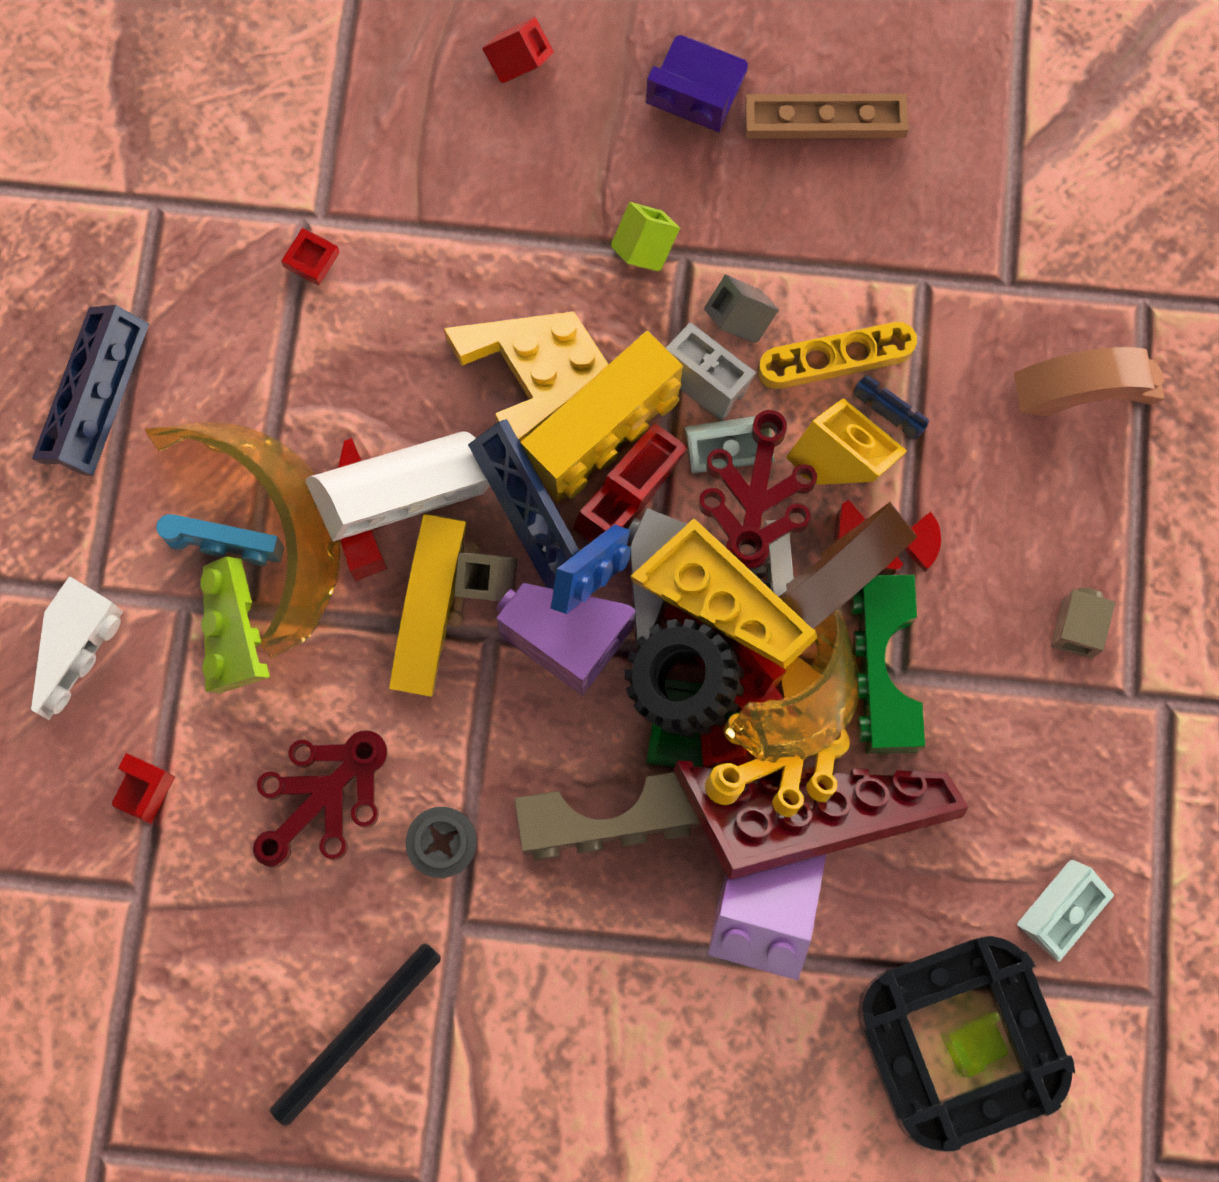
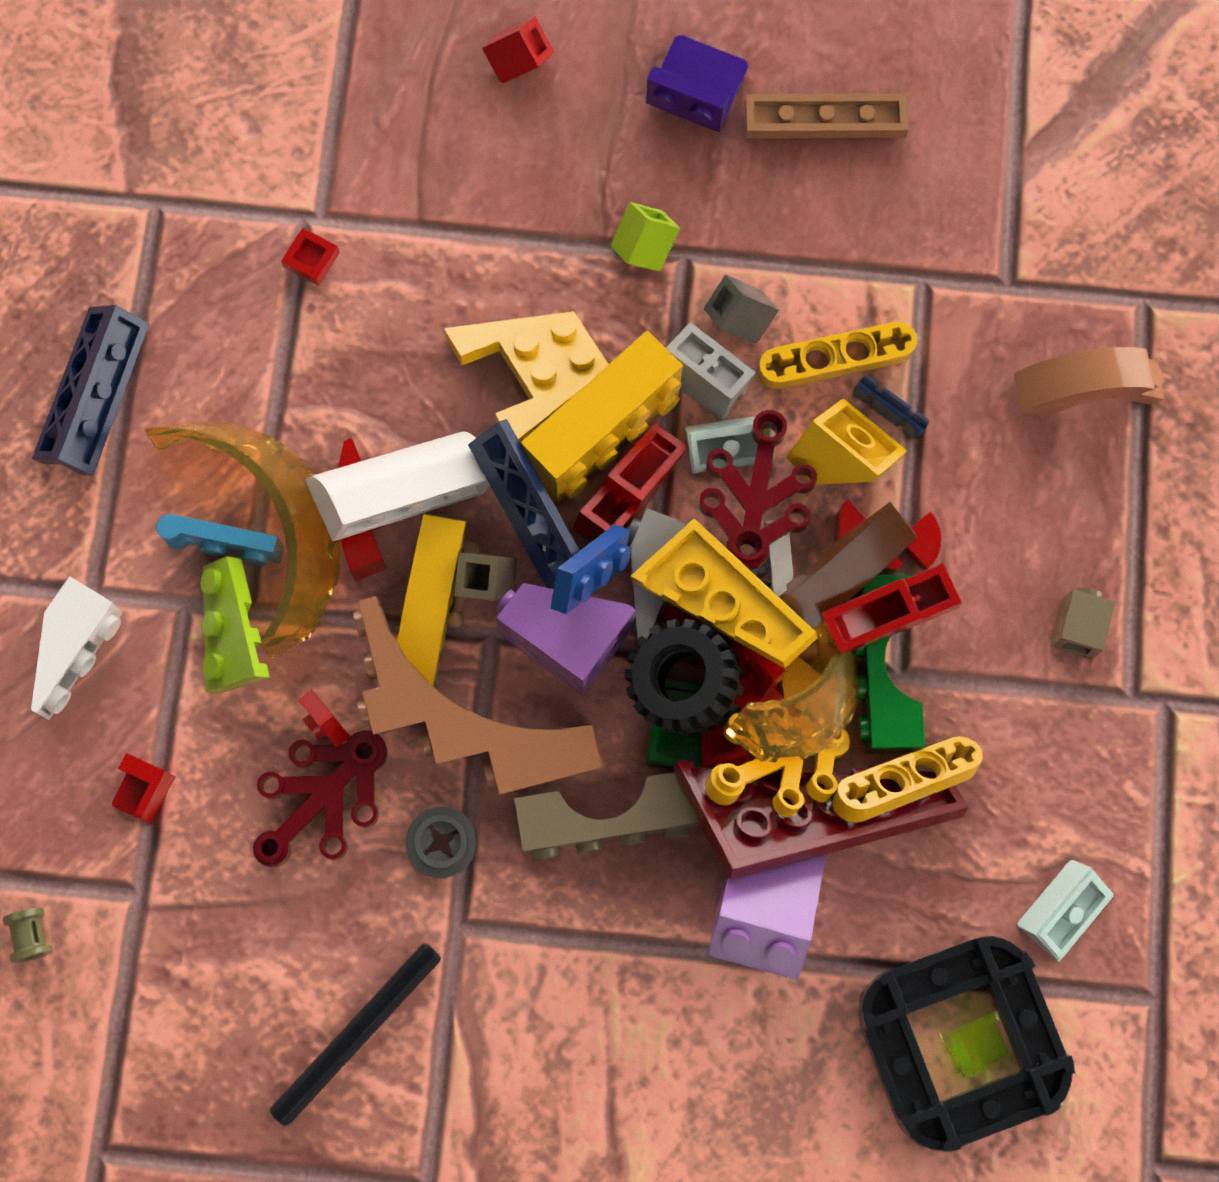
none -> olive bush [2,908,53,963]
none -> red plate [298,689,350,748]
none -> nougat arch [353,596,603,795]
none -> red slope [822,563,962,654]
none -> yellow beam [832,736,983,823]

